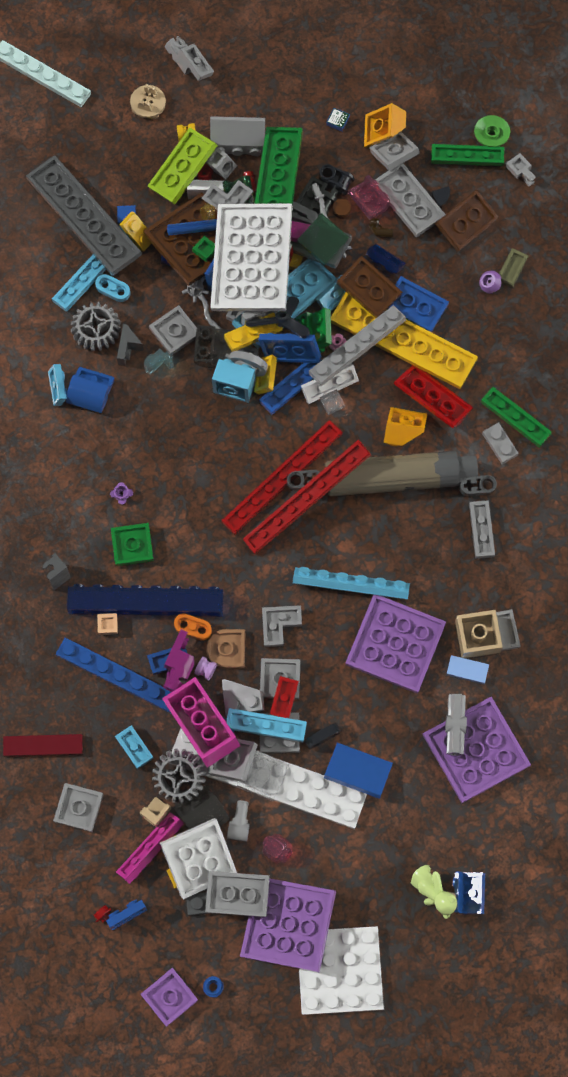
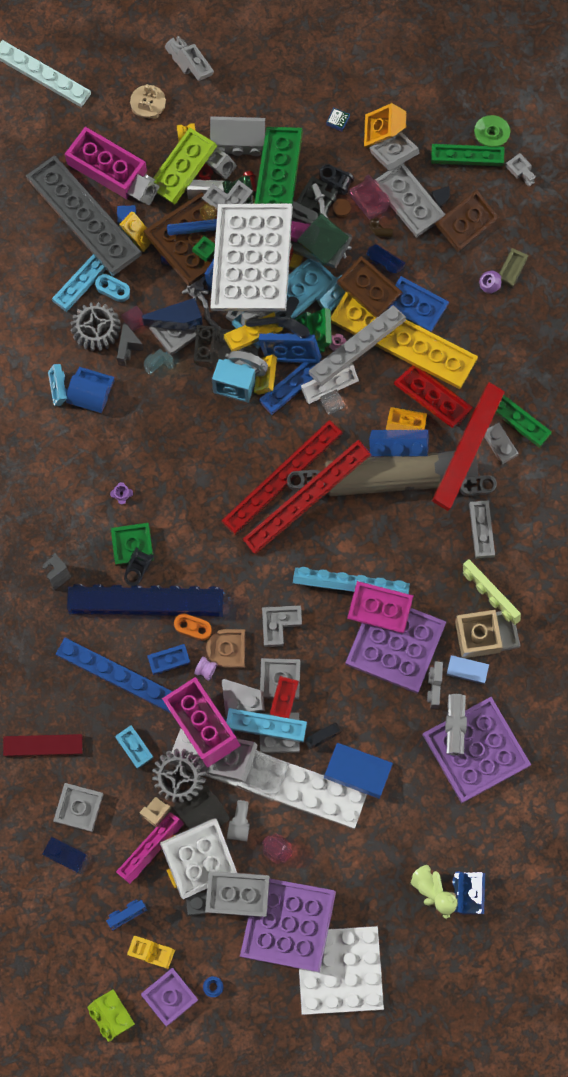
red plate [93,905,111,923] -> none
light nougat plate [97,613,118,635] -> none
magenta plate [163,629,194,692] -> none
none -> clear blue plate [42,837,88,873]
none -> dark pink brick [65,127,147,199]
none -> lime bracket [87,990,135,1042]
none -> clear pink plate [121,306,143,331]
none -> black piece [124,547,153,586]
none -> light grey brick [127,174,160,205]
none -> yellow slope [127,936,175,969]
none -> dark blue slope [142,298,203,330]
none -> dark pink tile [347,581,413,634]
none -> blue brick [369,430,429,456]
none -> light grey plate [427,661,443,709]
none -> red tile [432,382,505,511]
none -> yellowish green plate [463,559,521,625]

